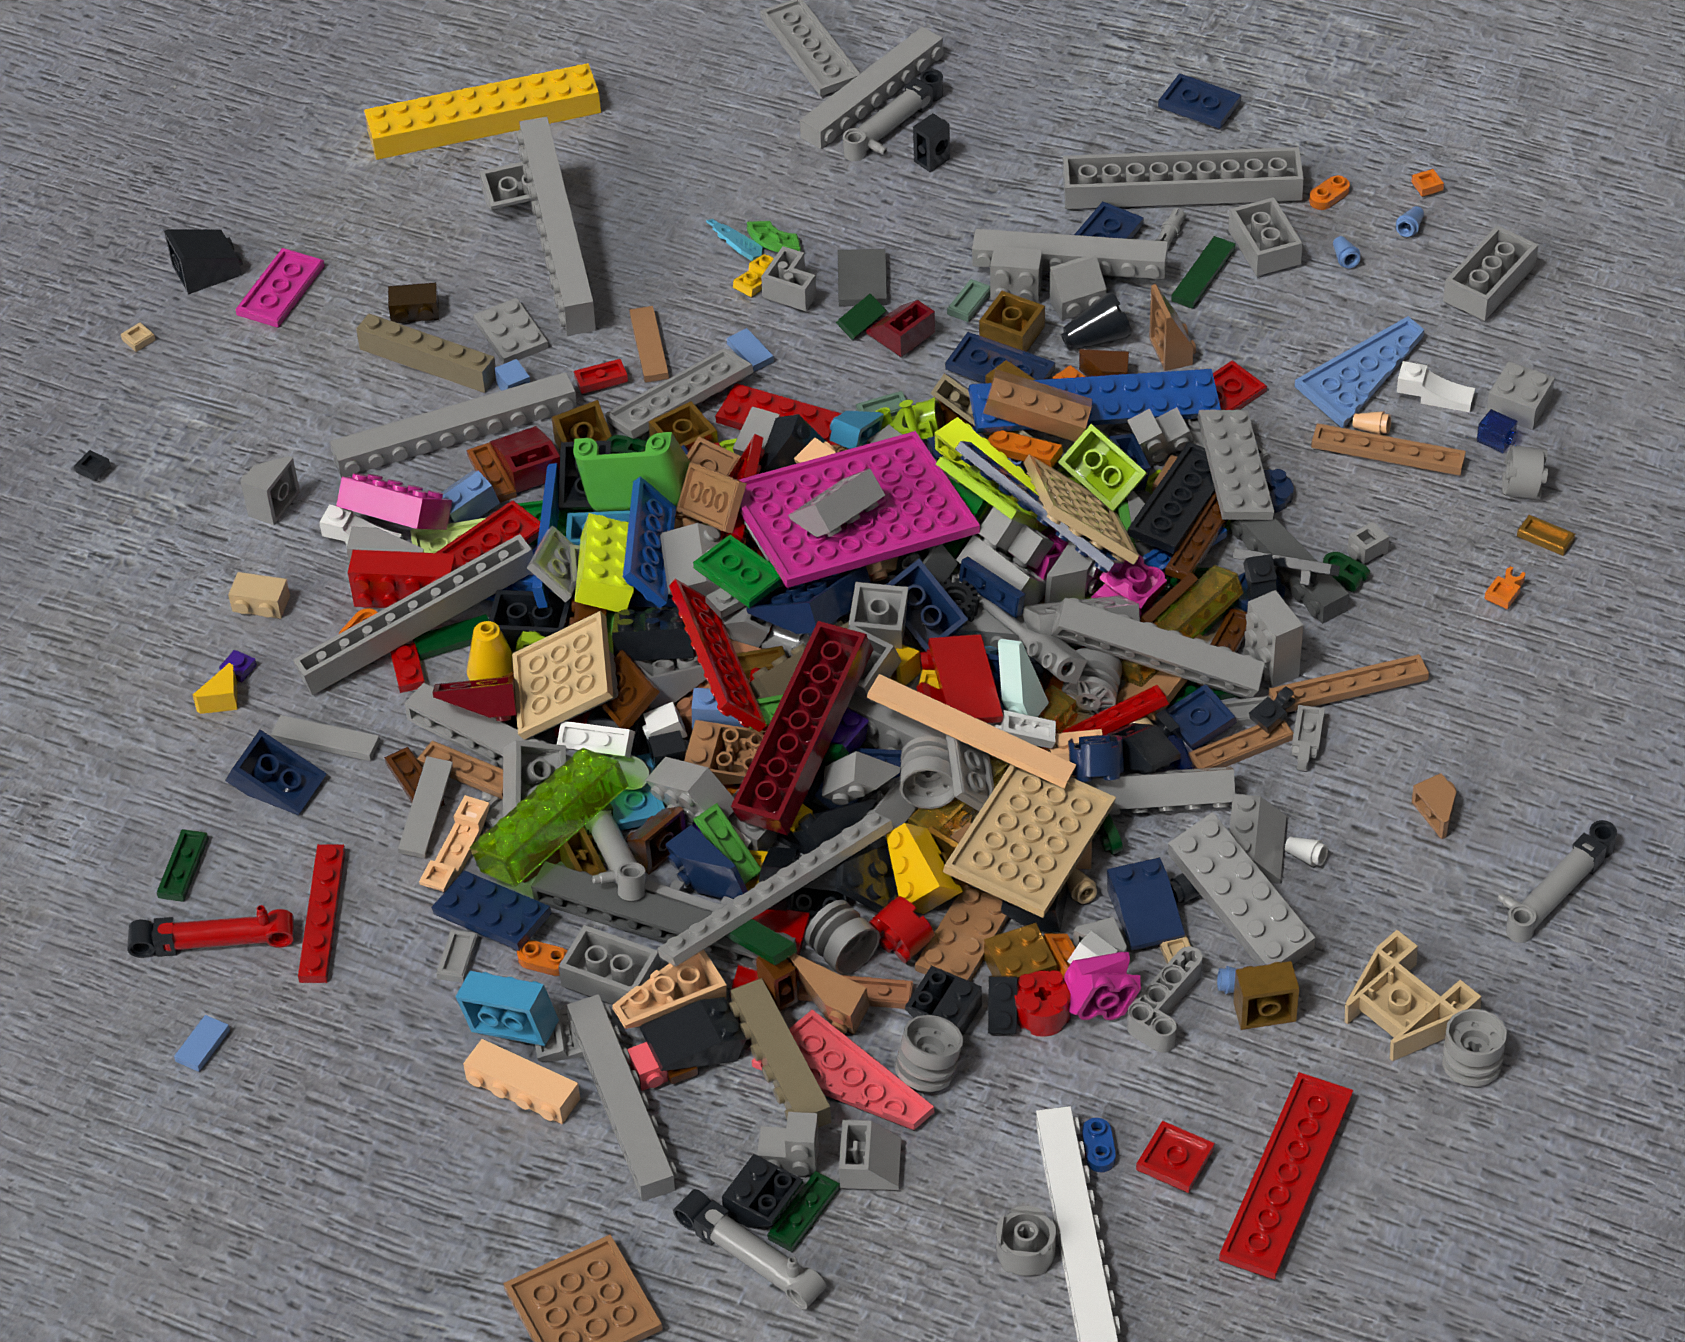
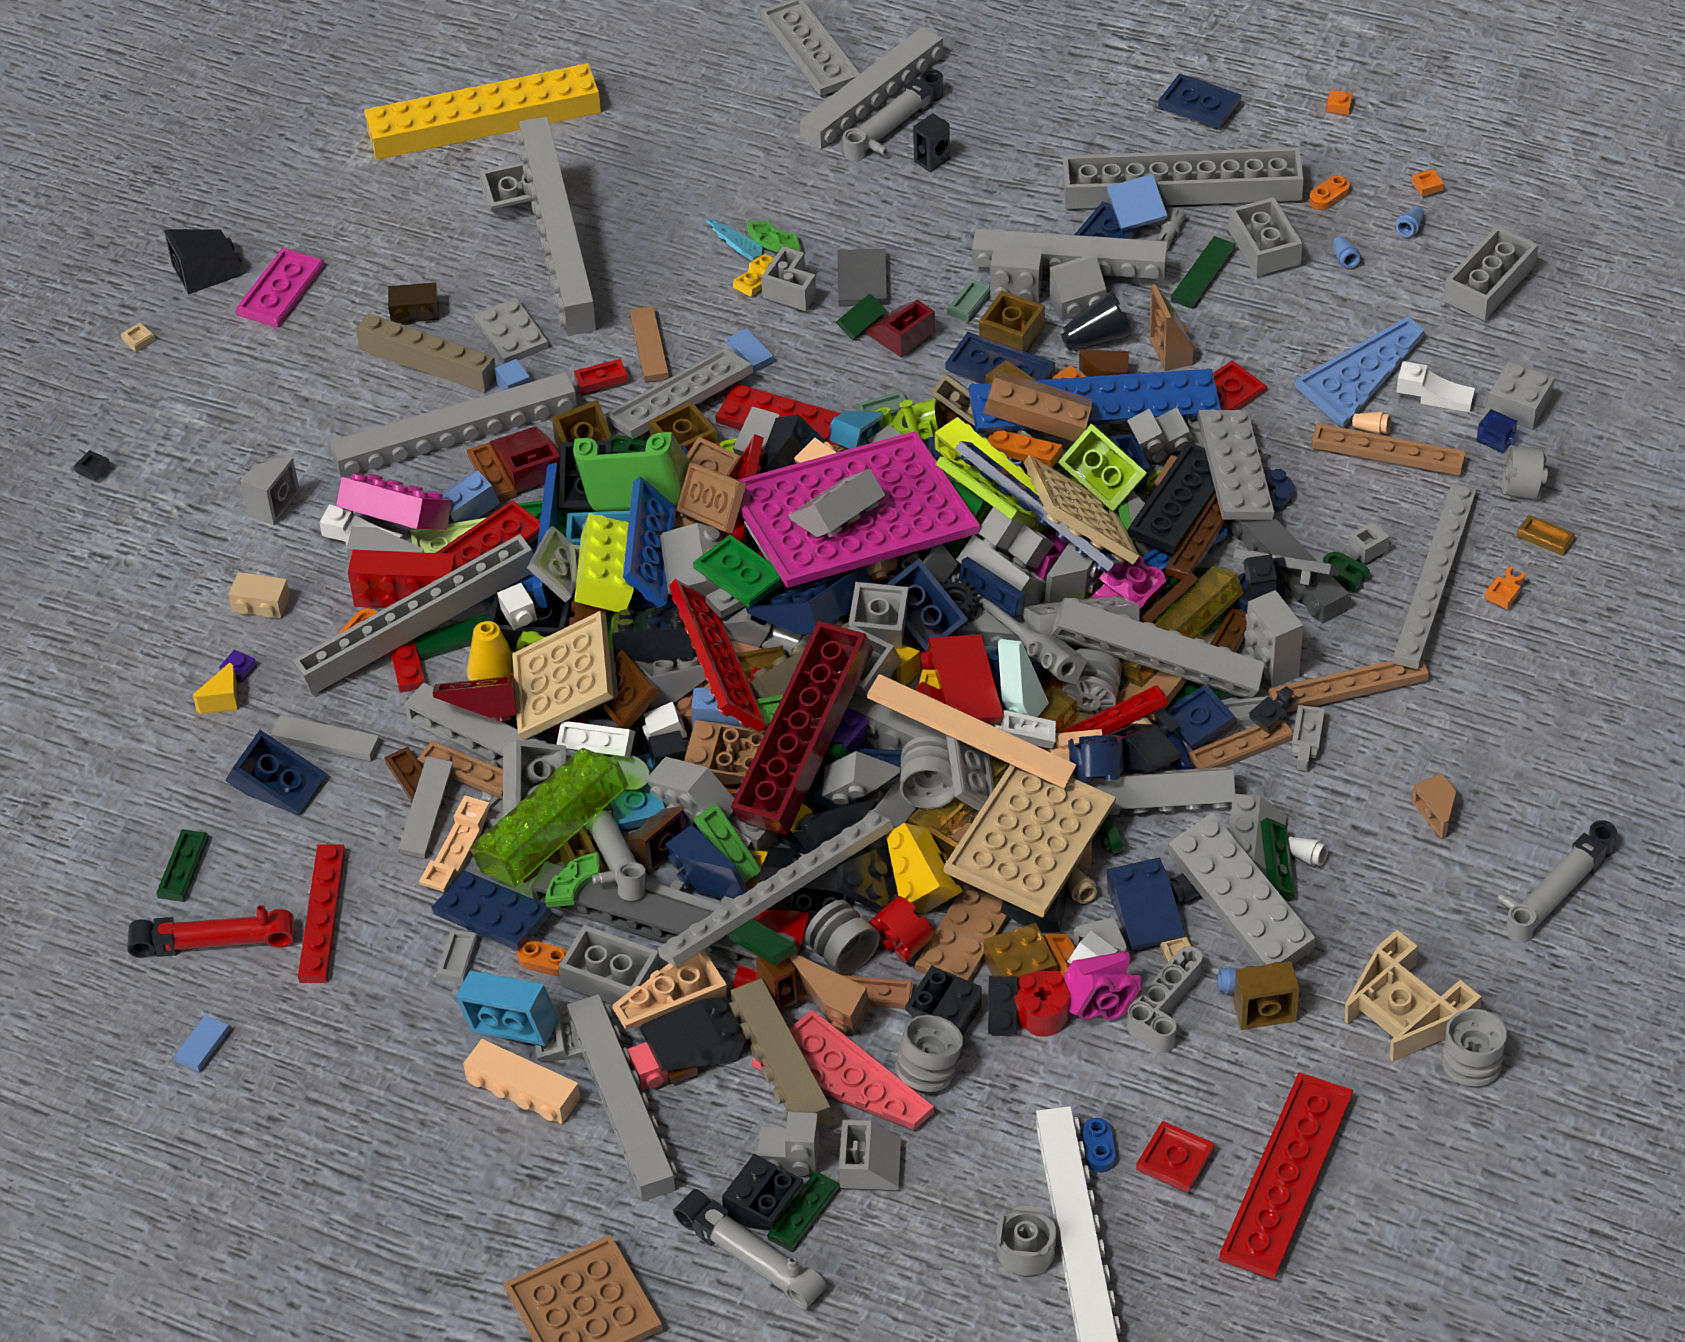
none -> white brick [497,583,537,630]
none -> bright green tile [546,852,600,908]
none -> medium blue tile [1107,174,1167,232]
none -> dark green tile [1260,818,1295,901]
none -> orange plate [1326,90,1353,115]
none -> light grey plate [1392,483,1477,669]

